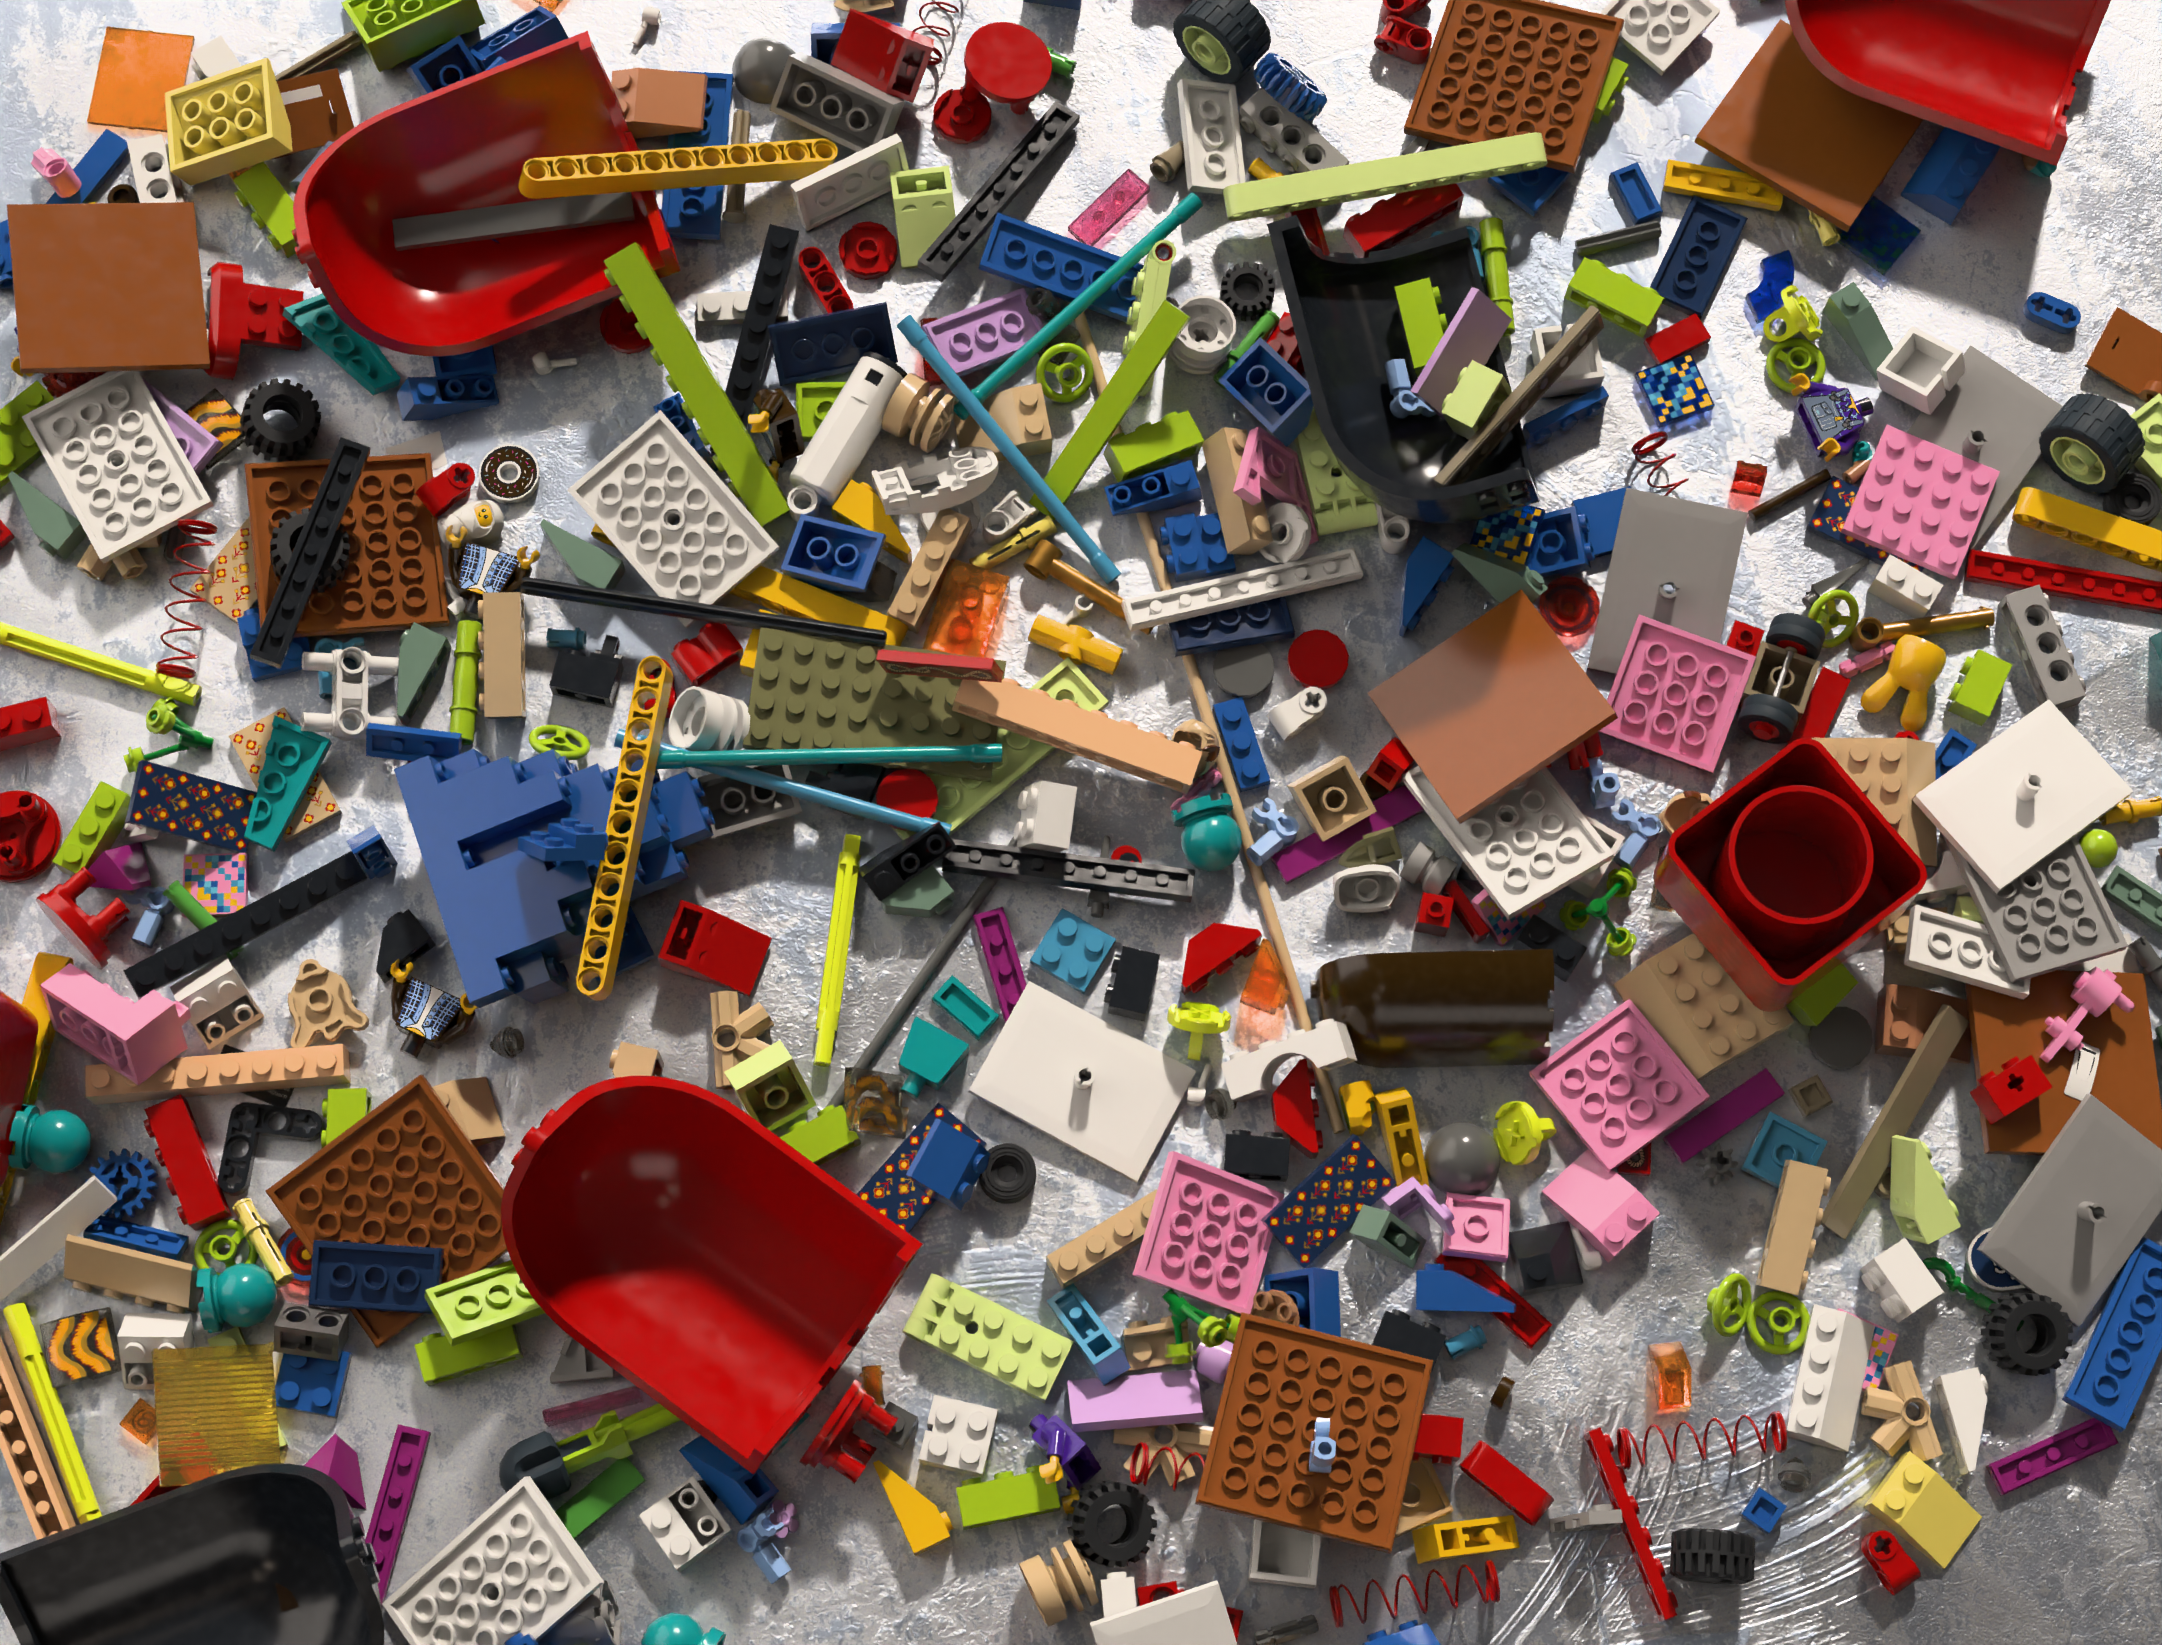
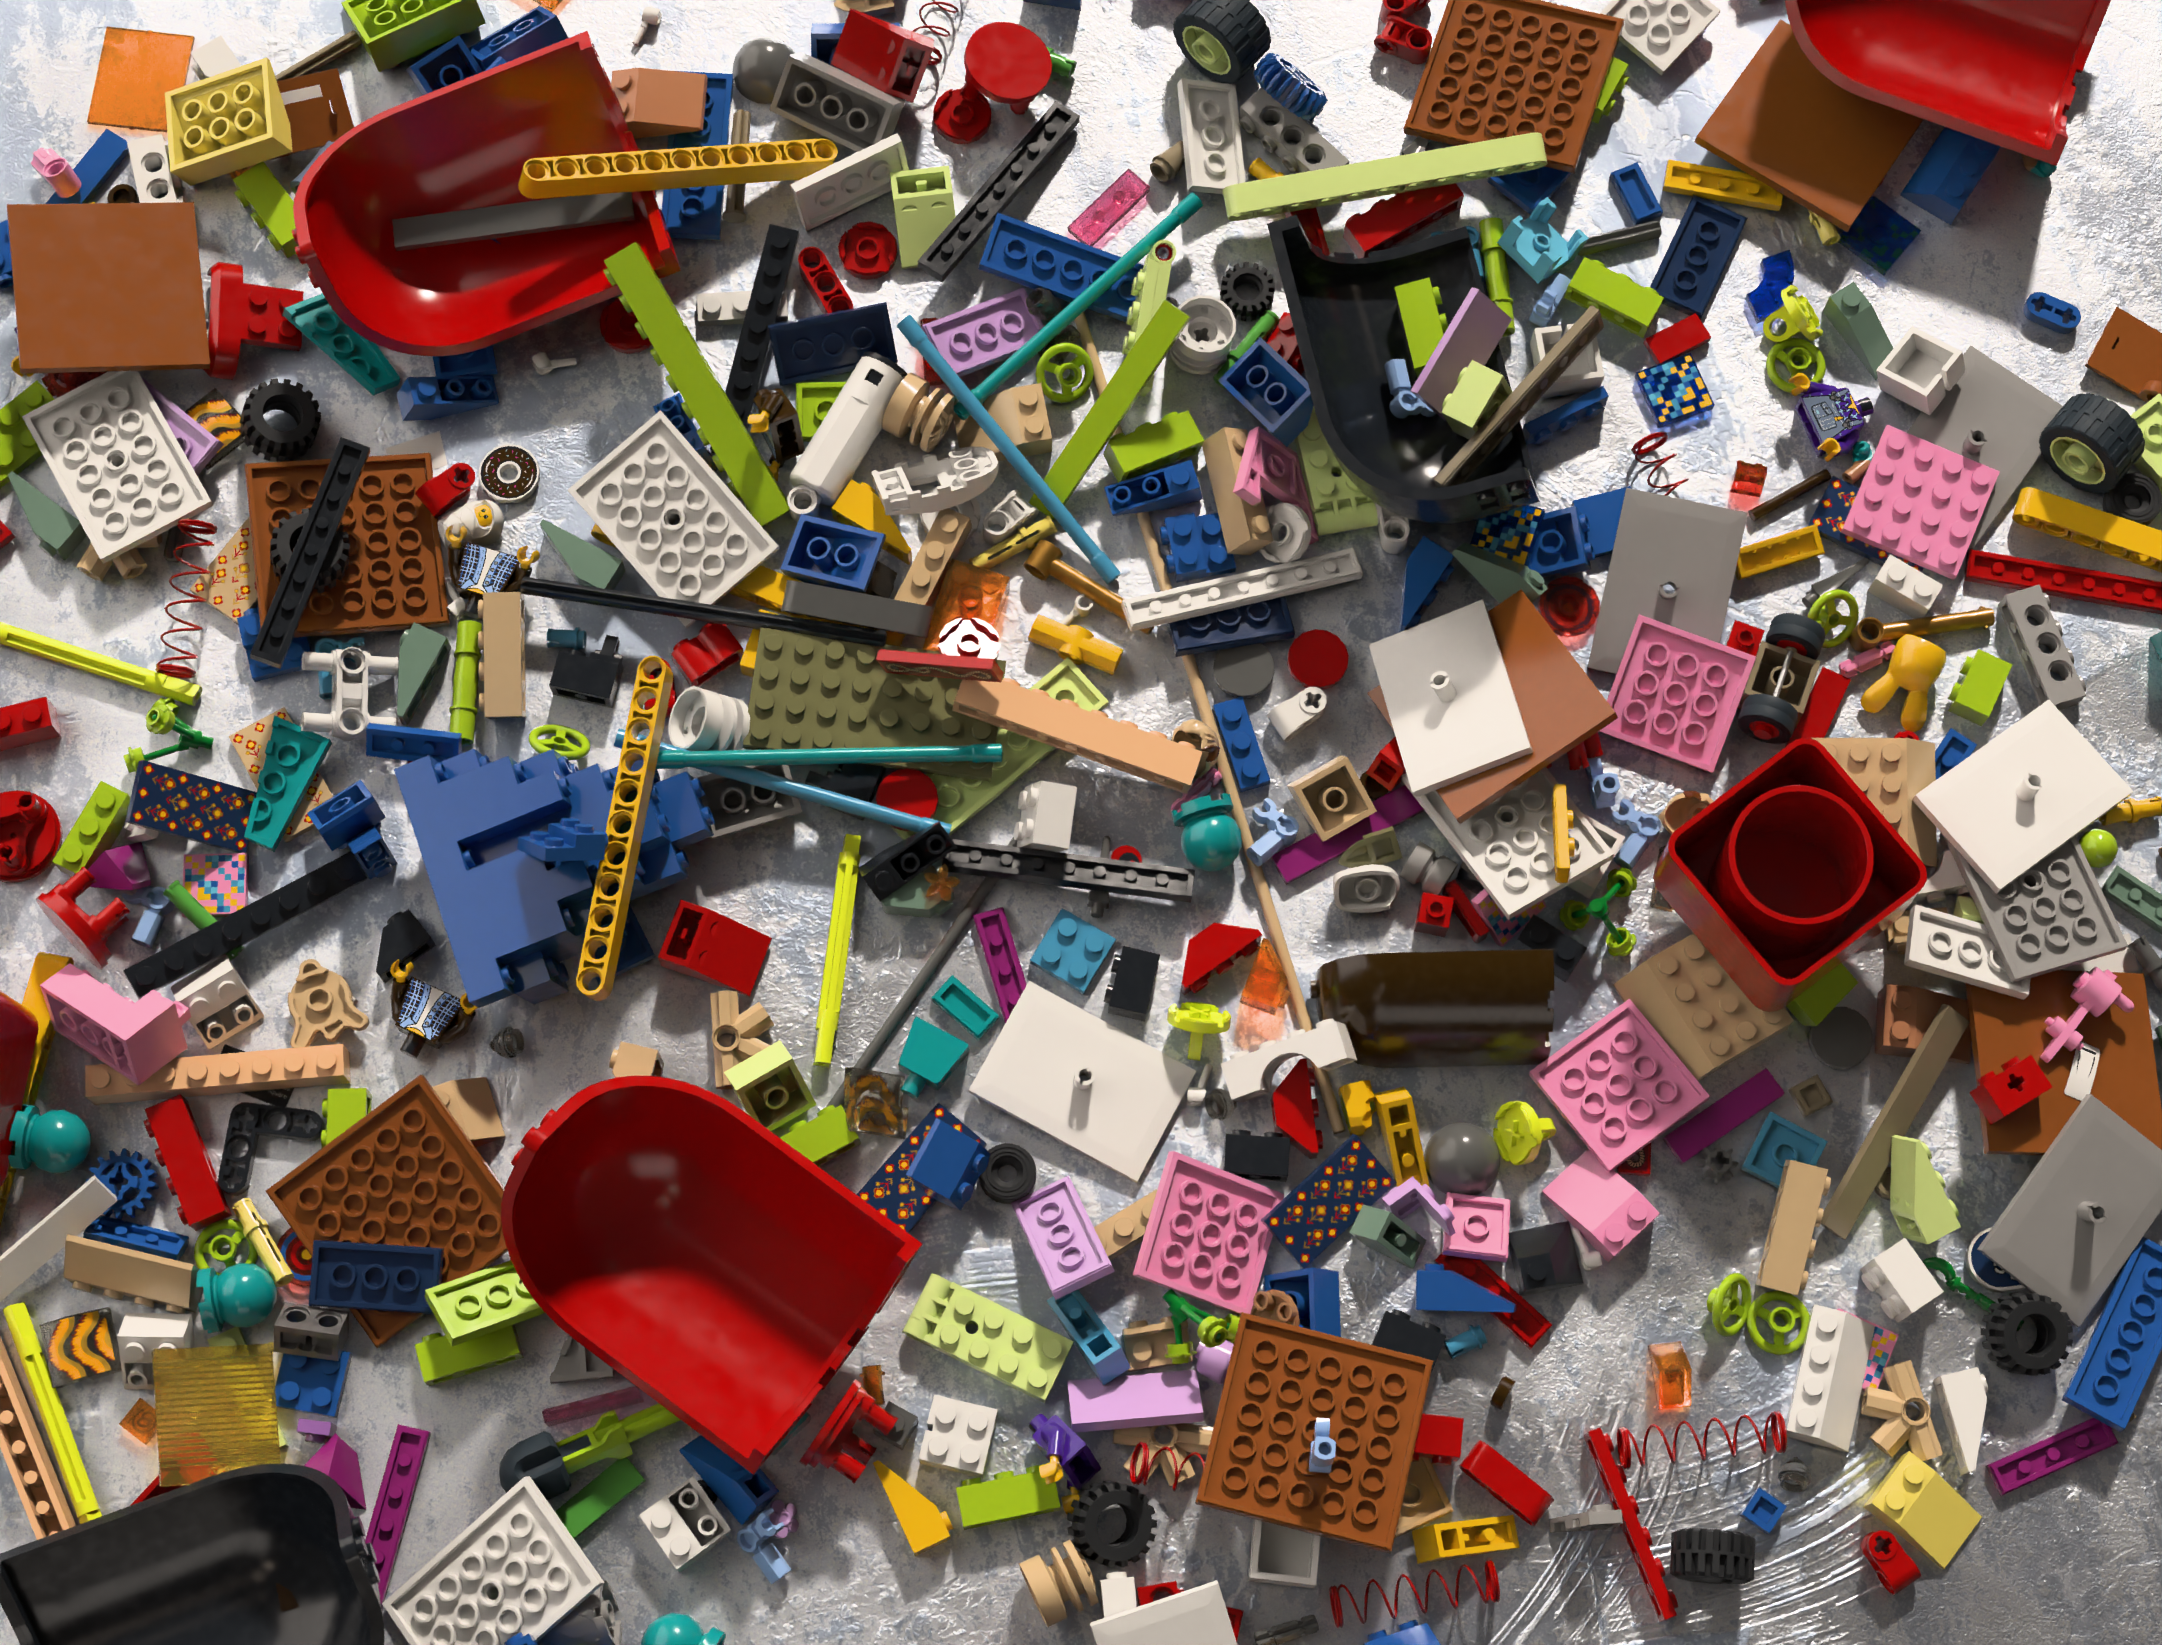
none -> medium lavender plate [297,1418,337,1444]
none -> blue slope [307,779,386,851]
none -> dark grey beam [781,580,933,638]
none -> clear orange plant [923,864,961,902]
none -> tile [938,618,1000,661]
none -> lavender tile [1011,1175,1115,1300]
none -> white piece [1369,599,1533,798]
none -> medium azure panel [1497,197,1589,284]
none -> light blue bar [1528,273,1571,328]
none -> yellow plate [1552,784,1575,883]
none -> yellow plate [1735,524,1825,580]

